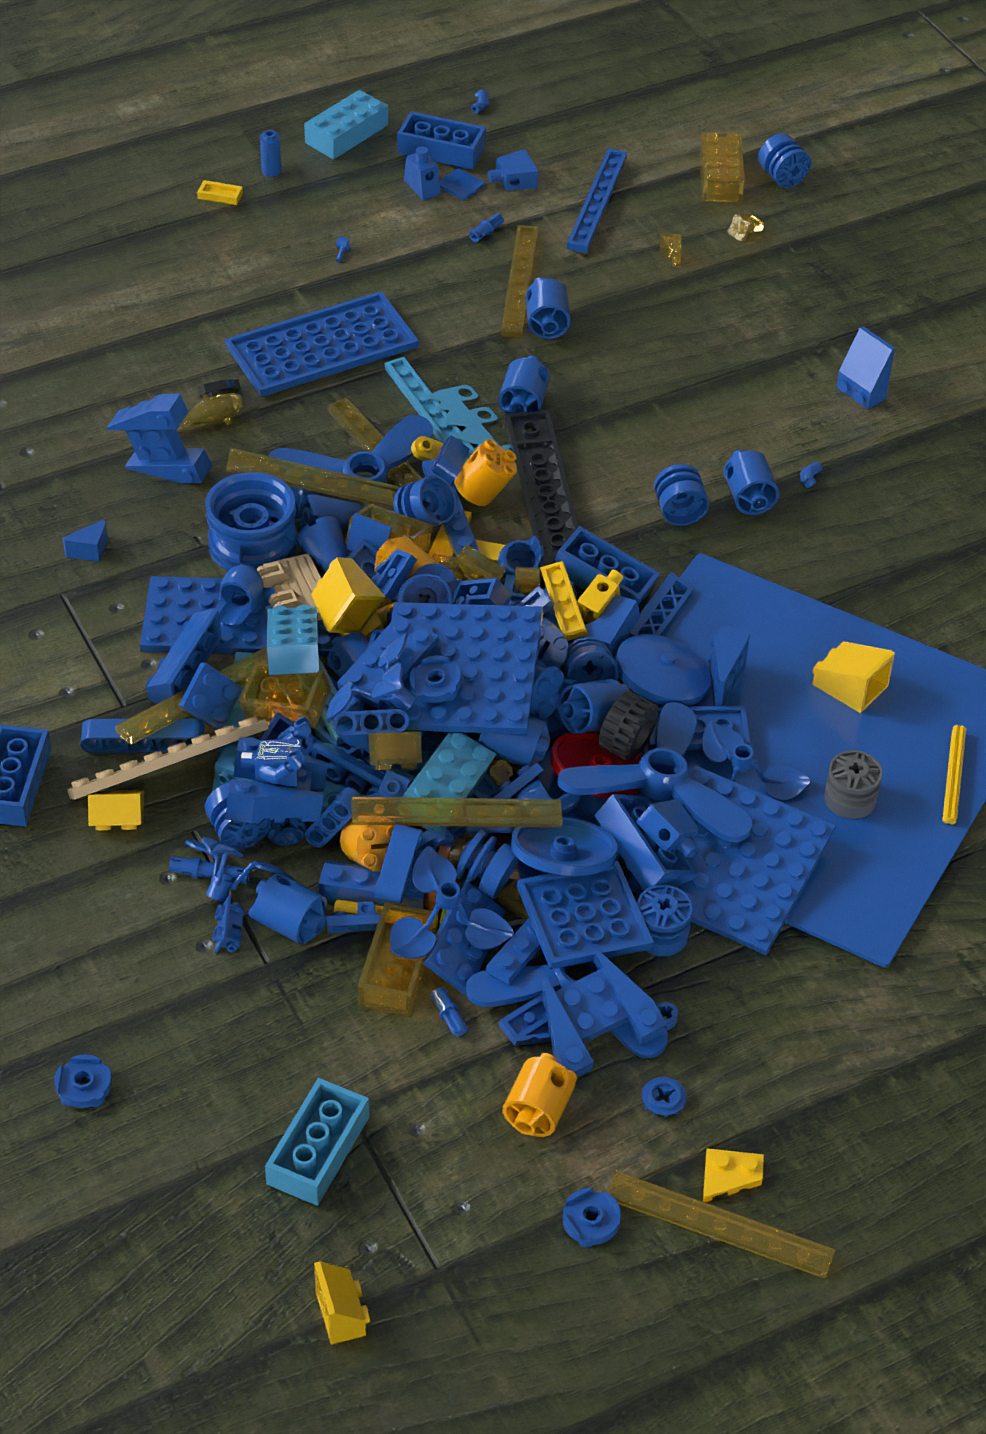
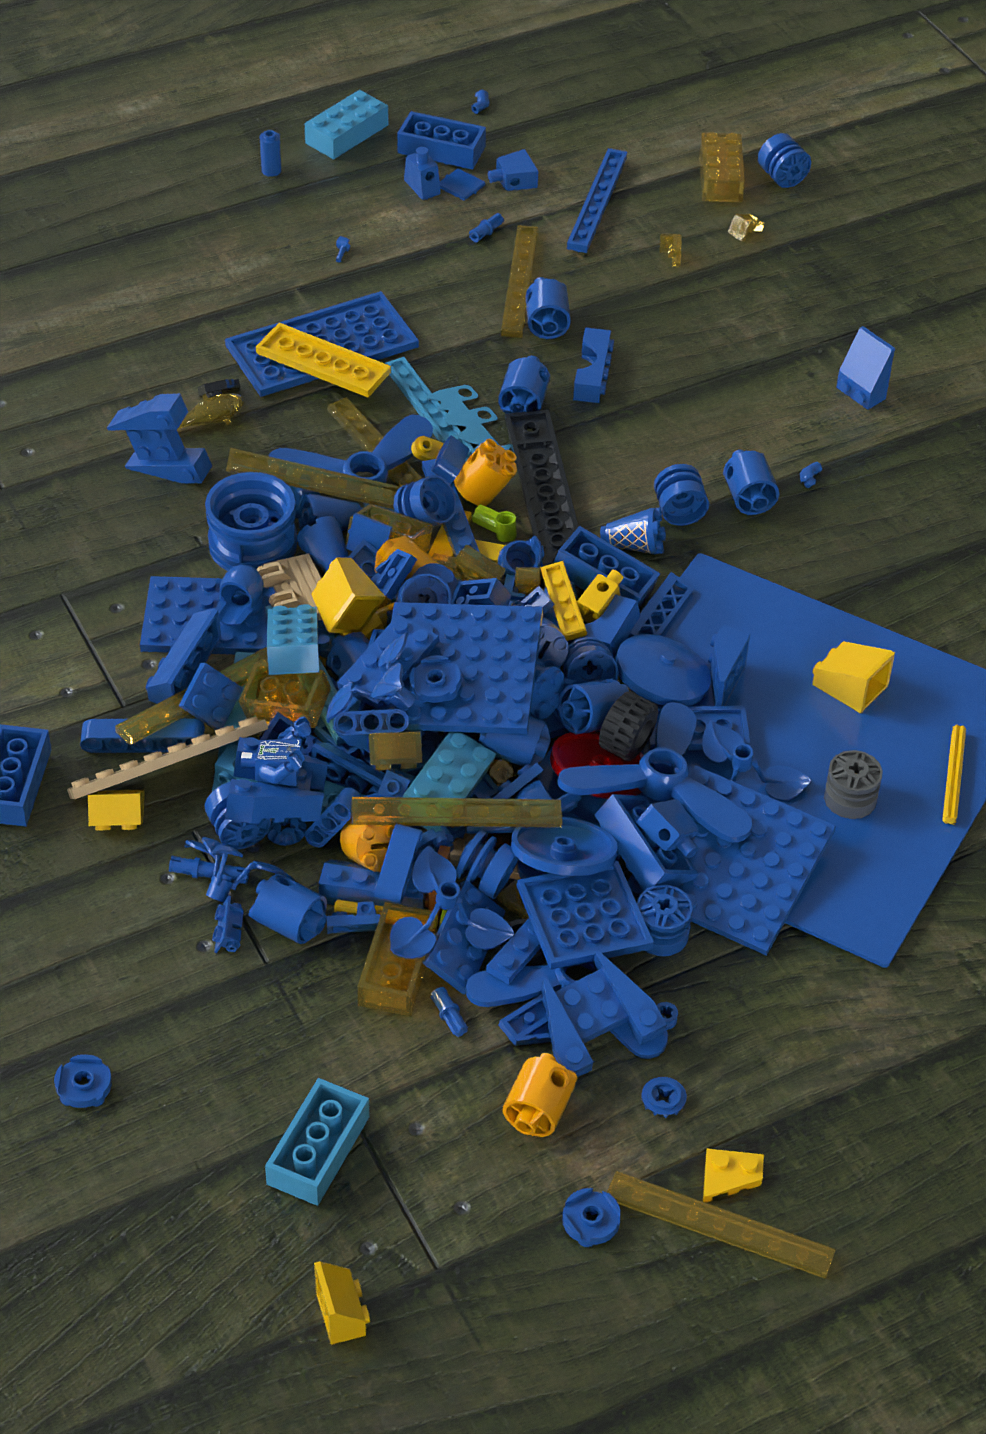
blue slope [63,519,108,561] -> none
yellow tile [197,180,243,205] -> none
none -> yellow plate [256,323,391,398]
none -> lime piece [472,504,517,542]
none -> blue arch [573,328,614,403]
none -> blue cone [600,508,666,554]

